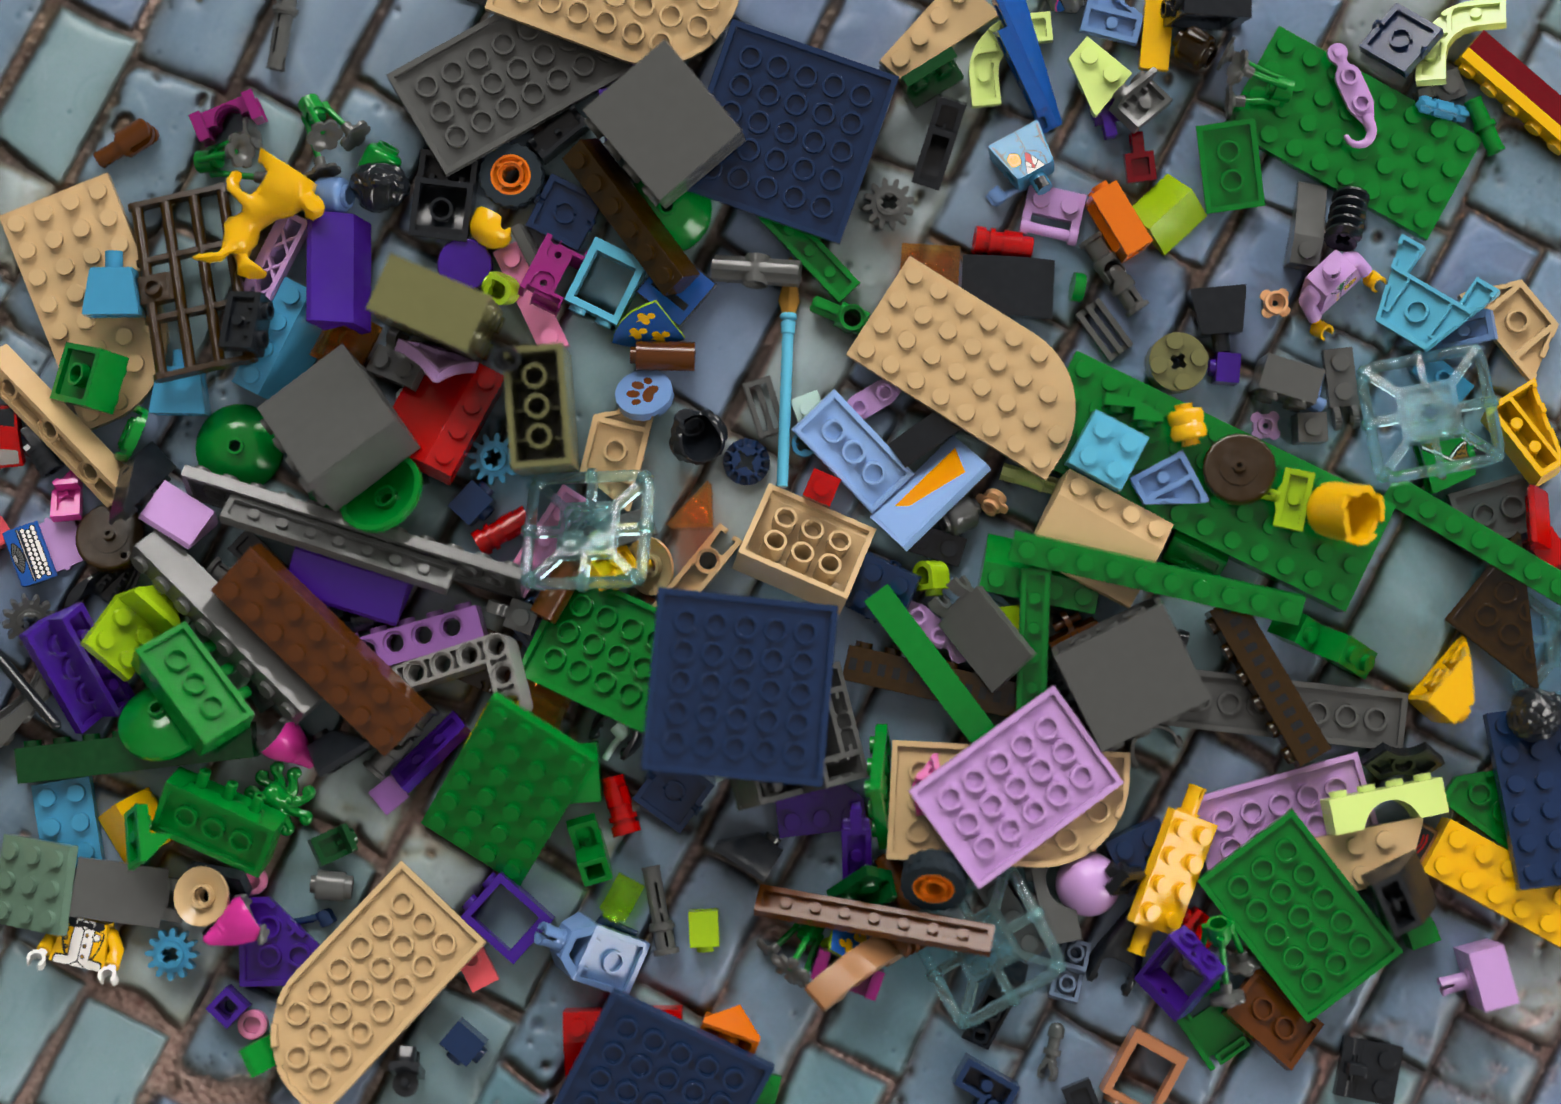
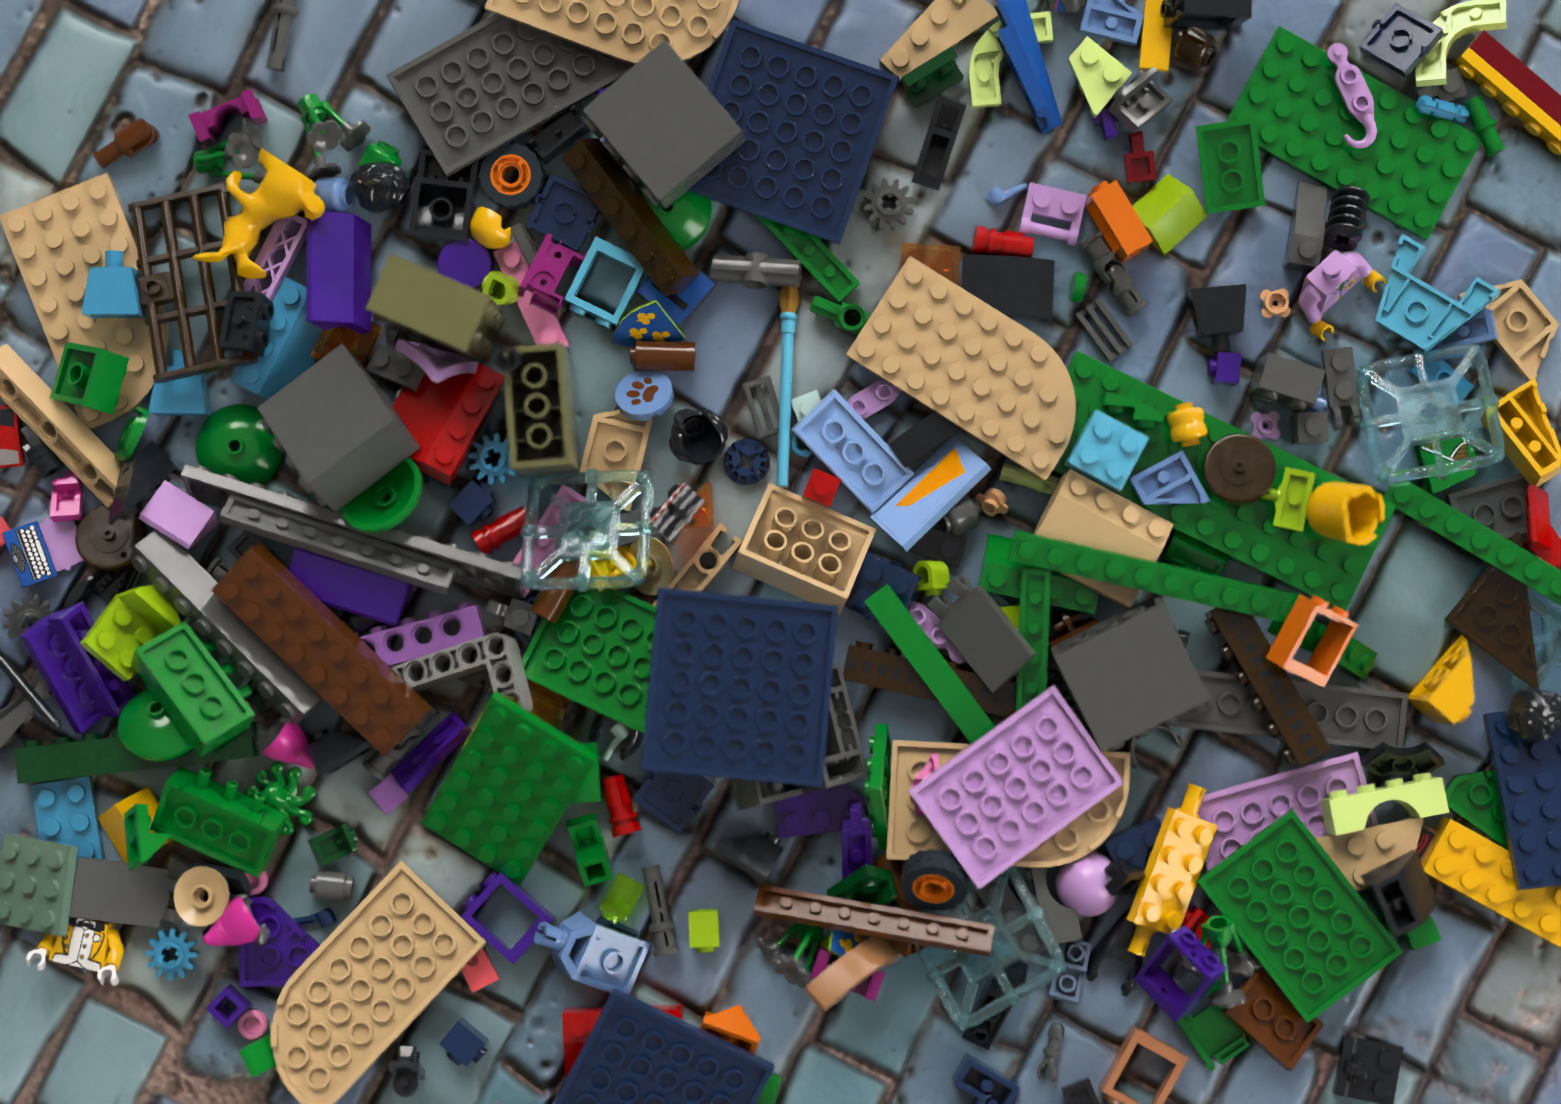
torso [988,120,1055,195] -> none
olive brick [1144,332,1208,394] -> none
plant [1216,36,1295,119] -> none
lavender brick [1437,938,1520,1012] -> none
none -> black hips [648,481,705,542]
none -> orange window [1266,595,1358,687]

